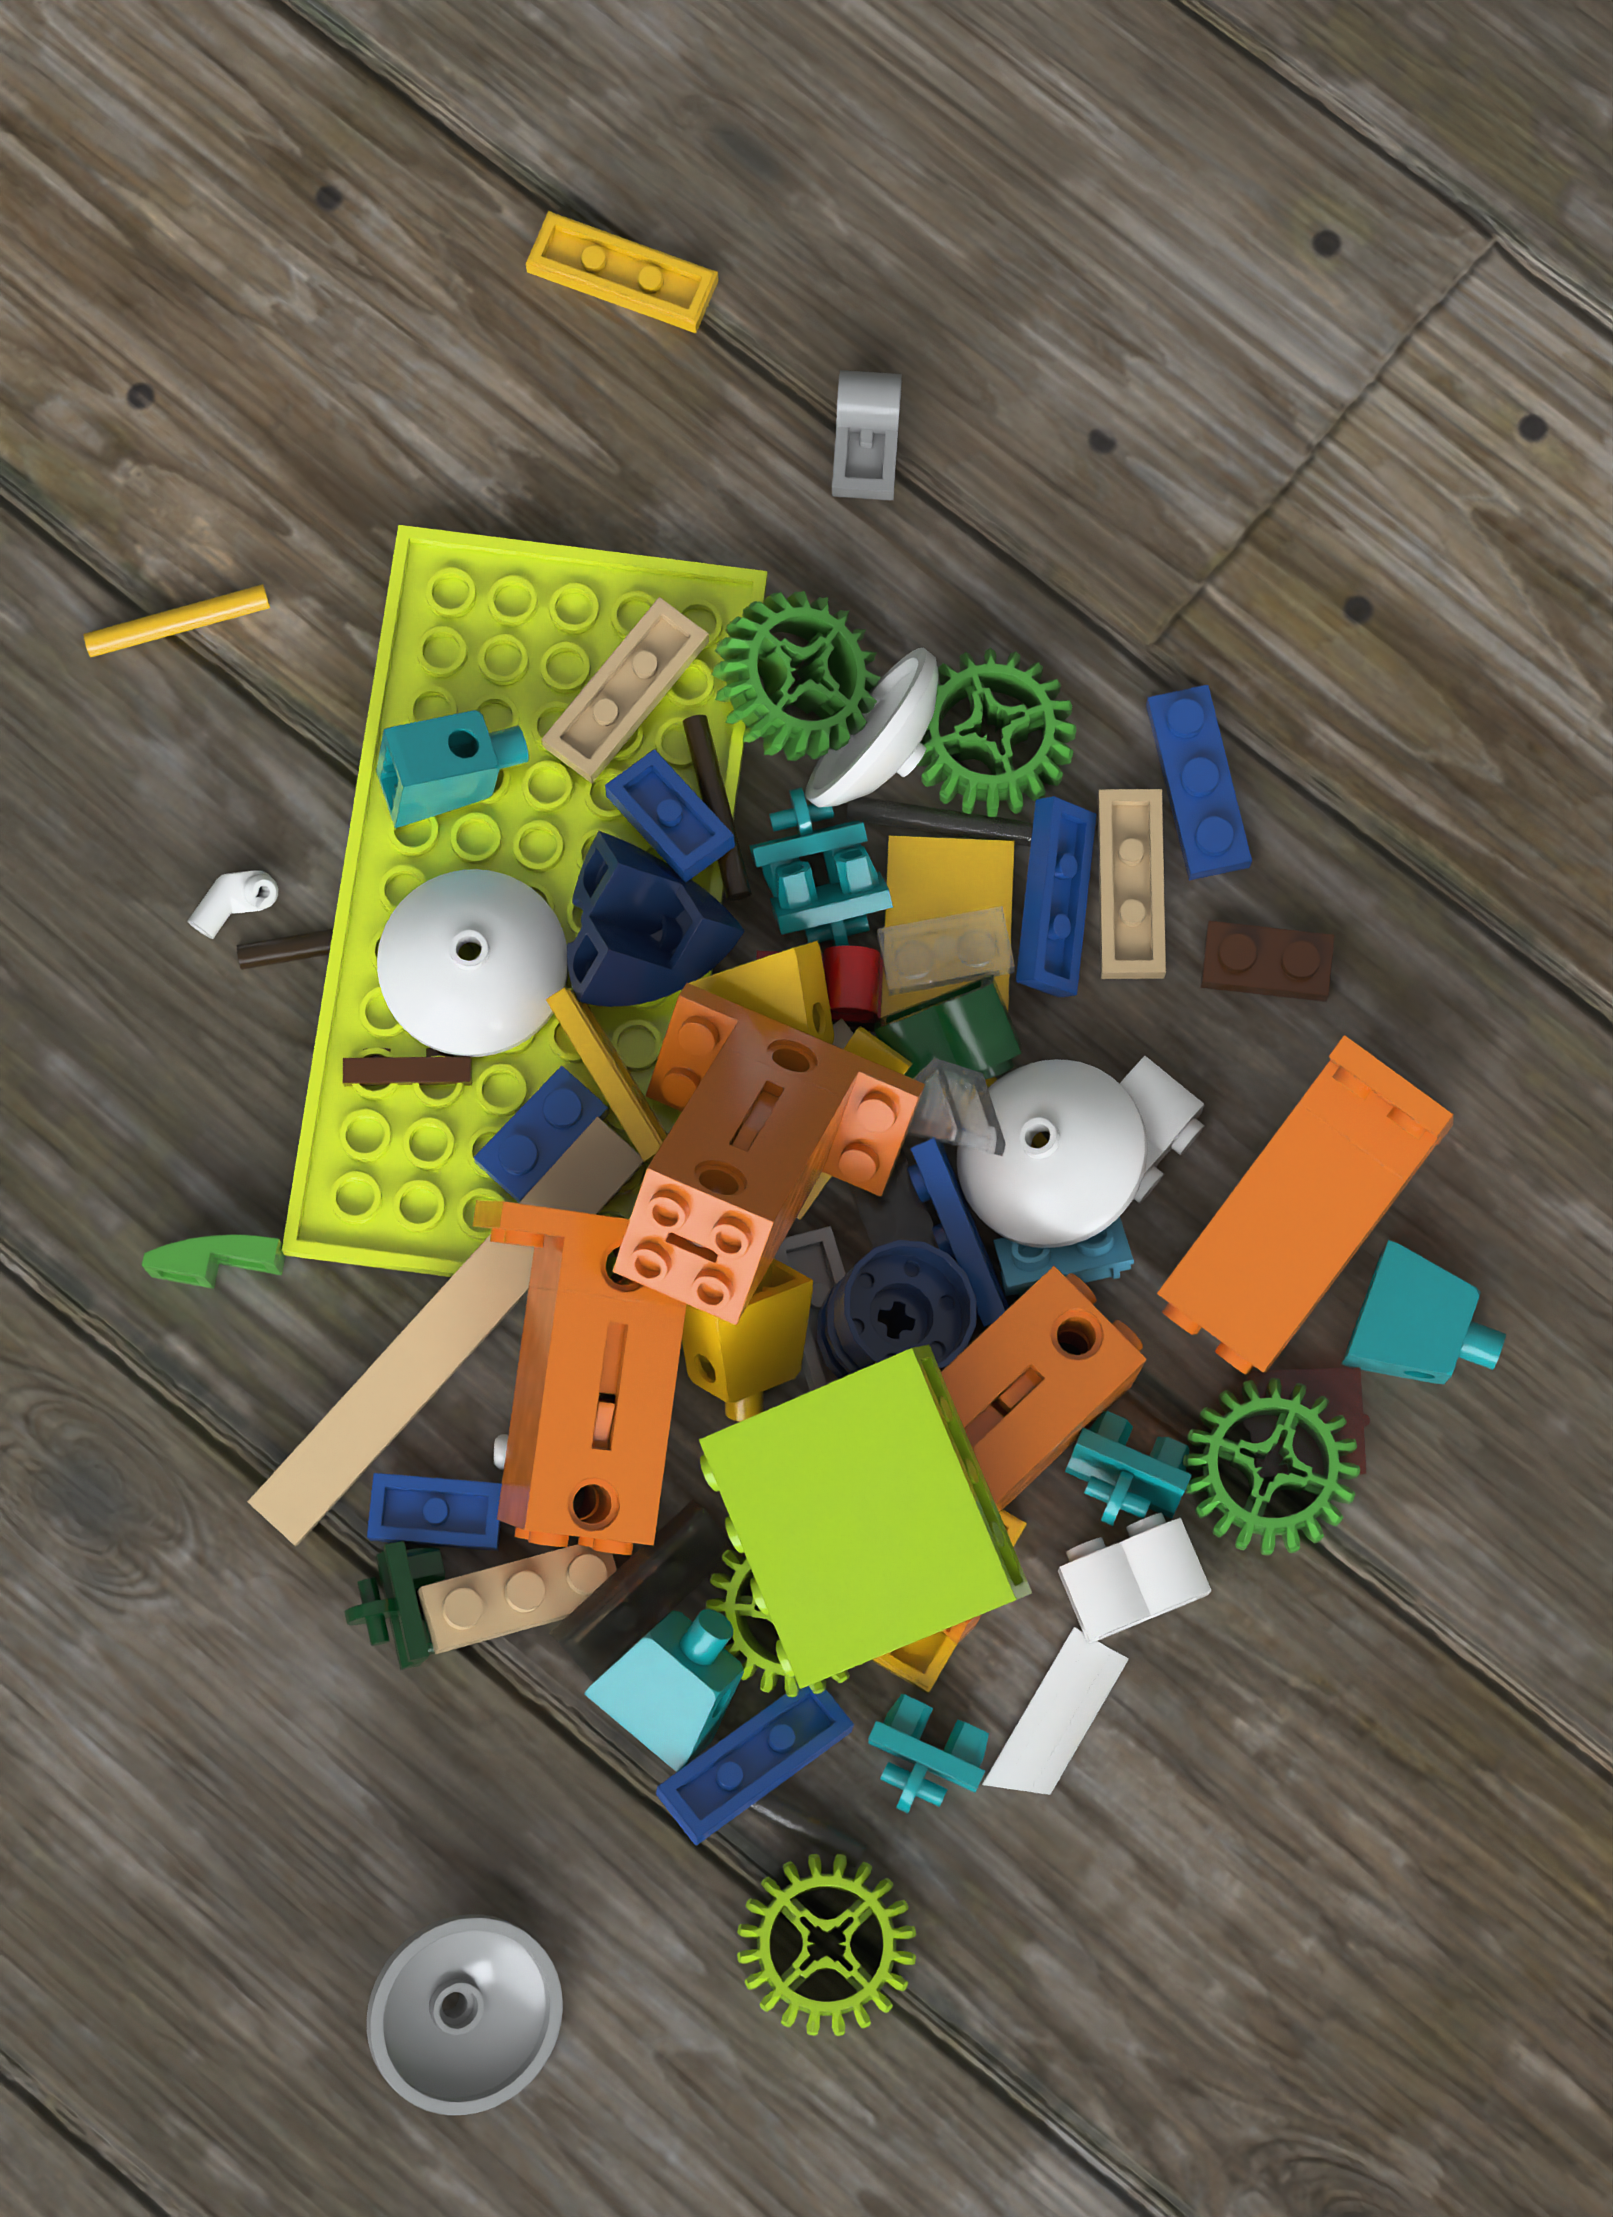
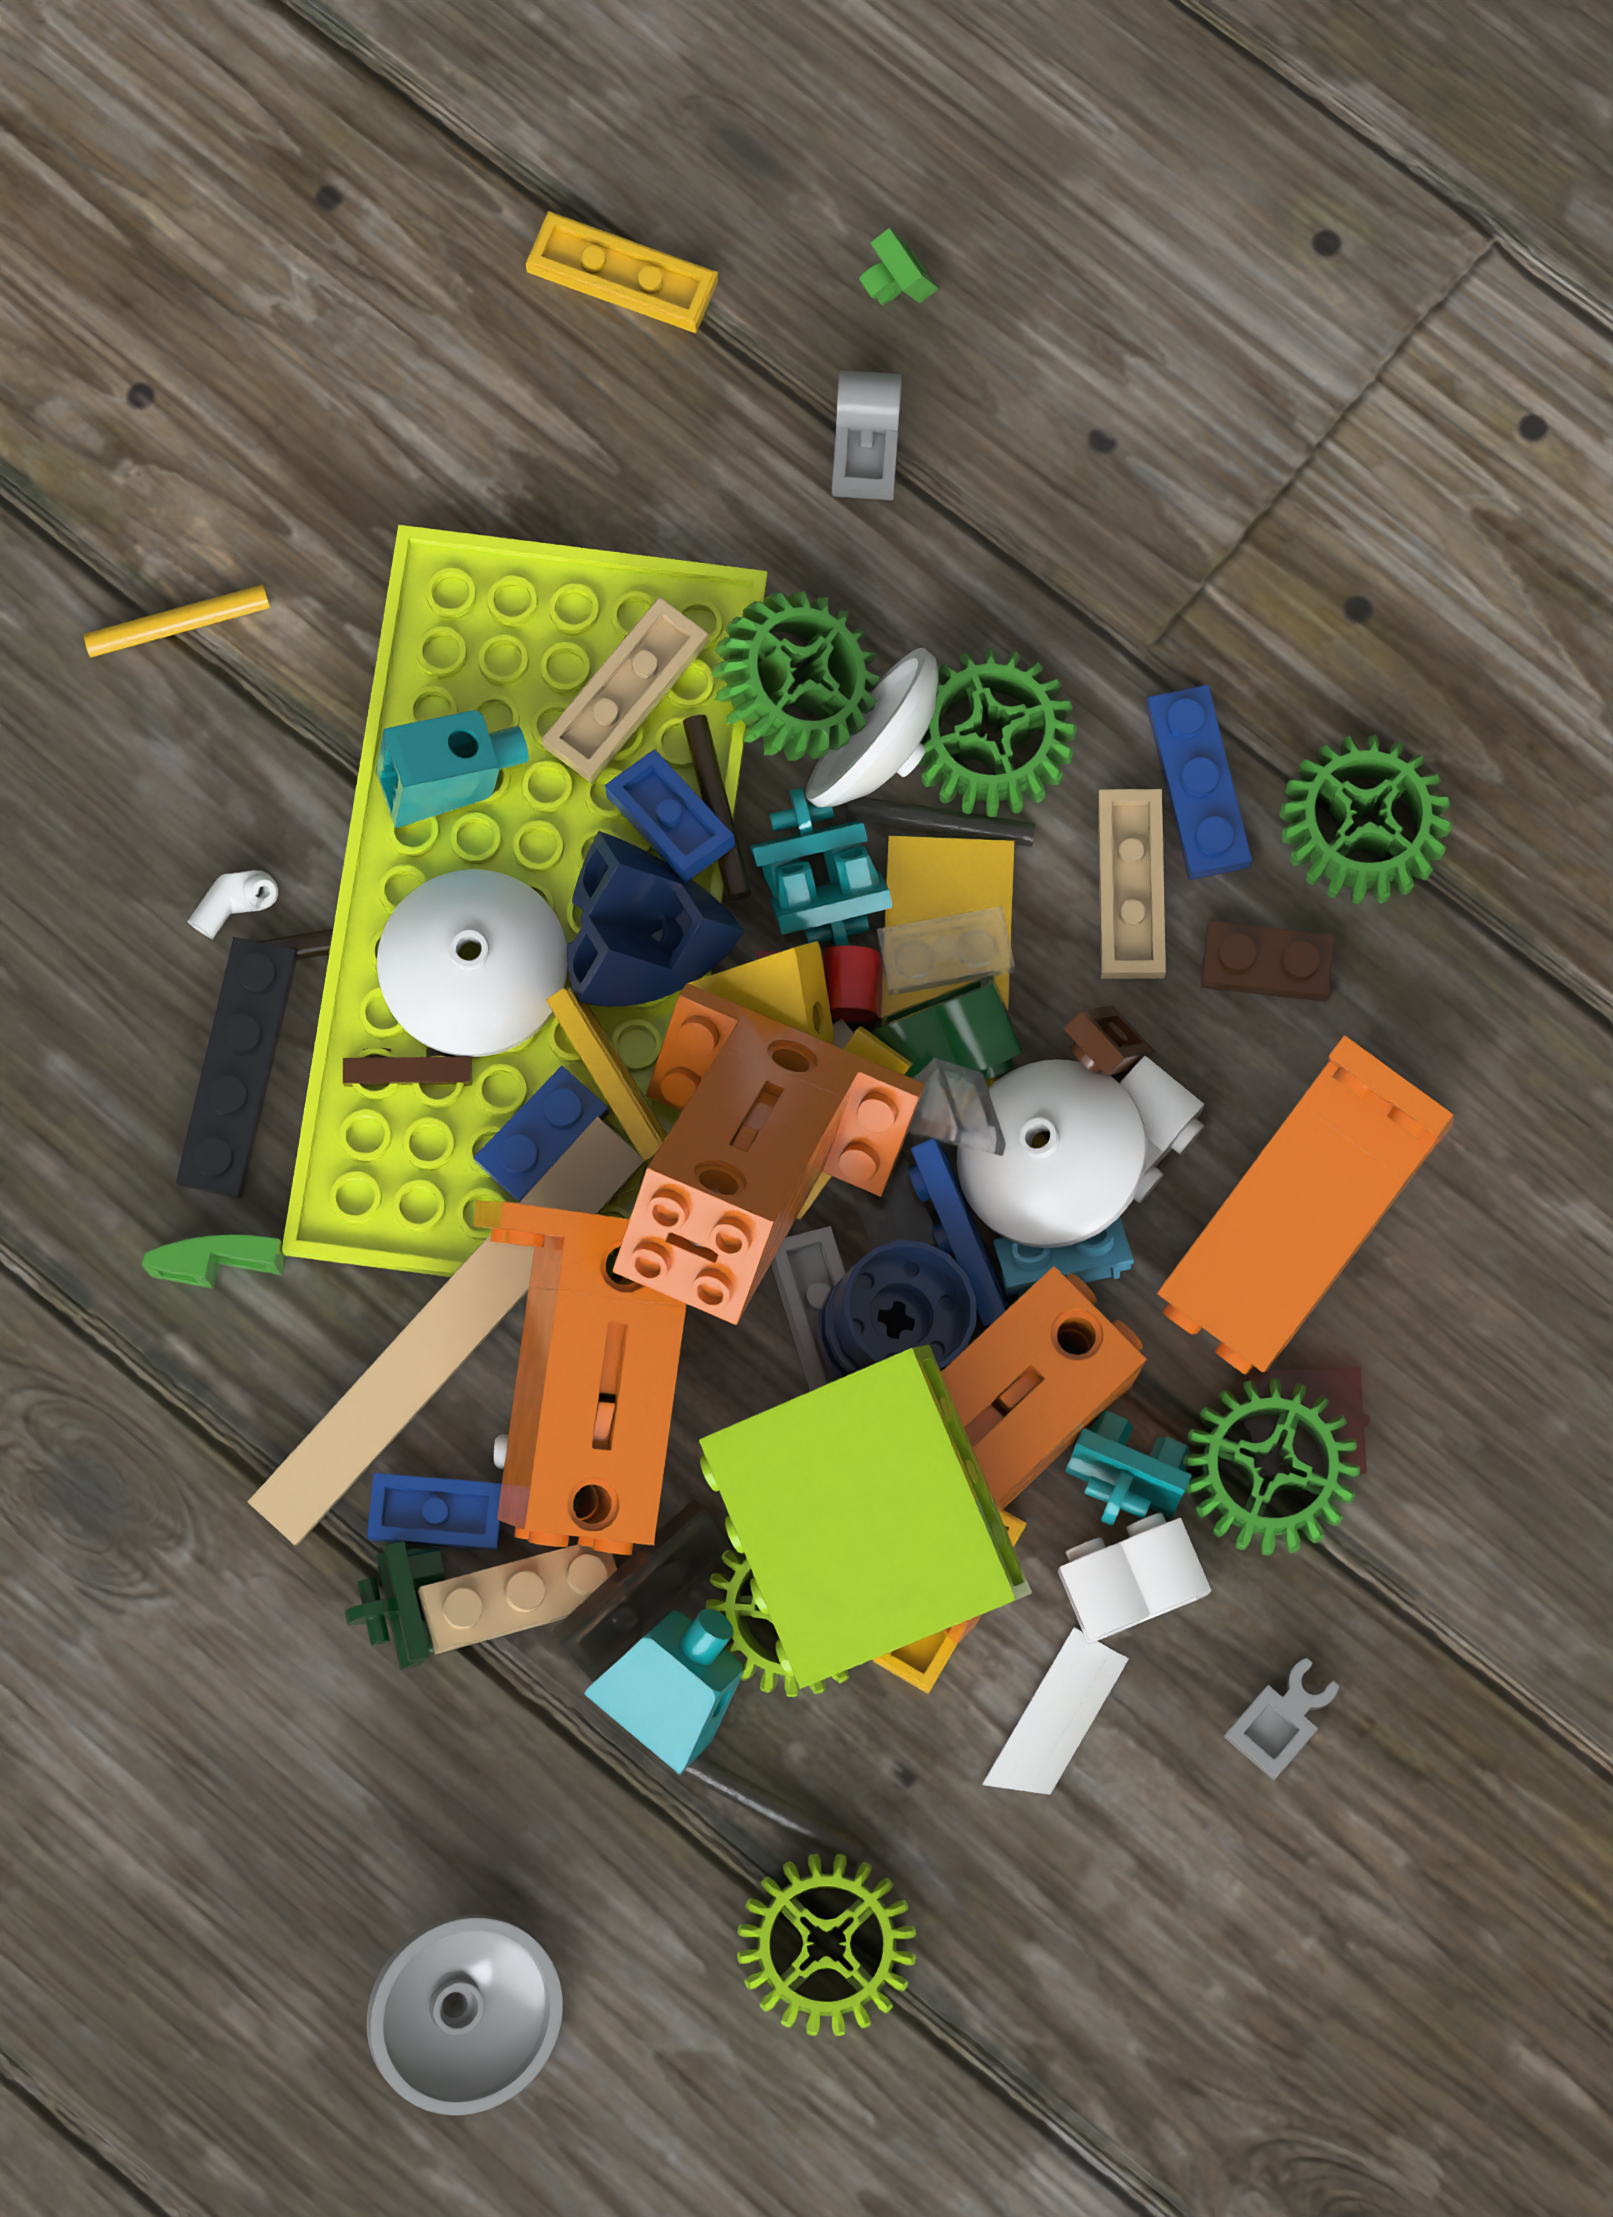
blue plate [656,1686,854,1846] -> none
yellow torso [682,1258,813,1422] -> none
teal hips [868,1694,989,1813] -> none
blue plate [1016,796,1097,998] -> none
teal torso [1341,1240,1506,1384] -> none
none -> black plate [176,937,298,1199]
none -> bright green tile [859,228,939,305]
none -> reddish brown plate [1063,1005,1155,1076]
none -> light grey plate [1223,1658,1339,1780]
none -> bright green gear [1279,734,1452,905]

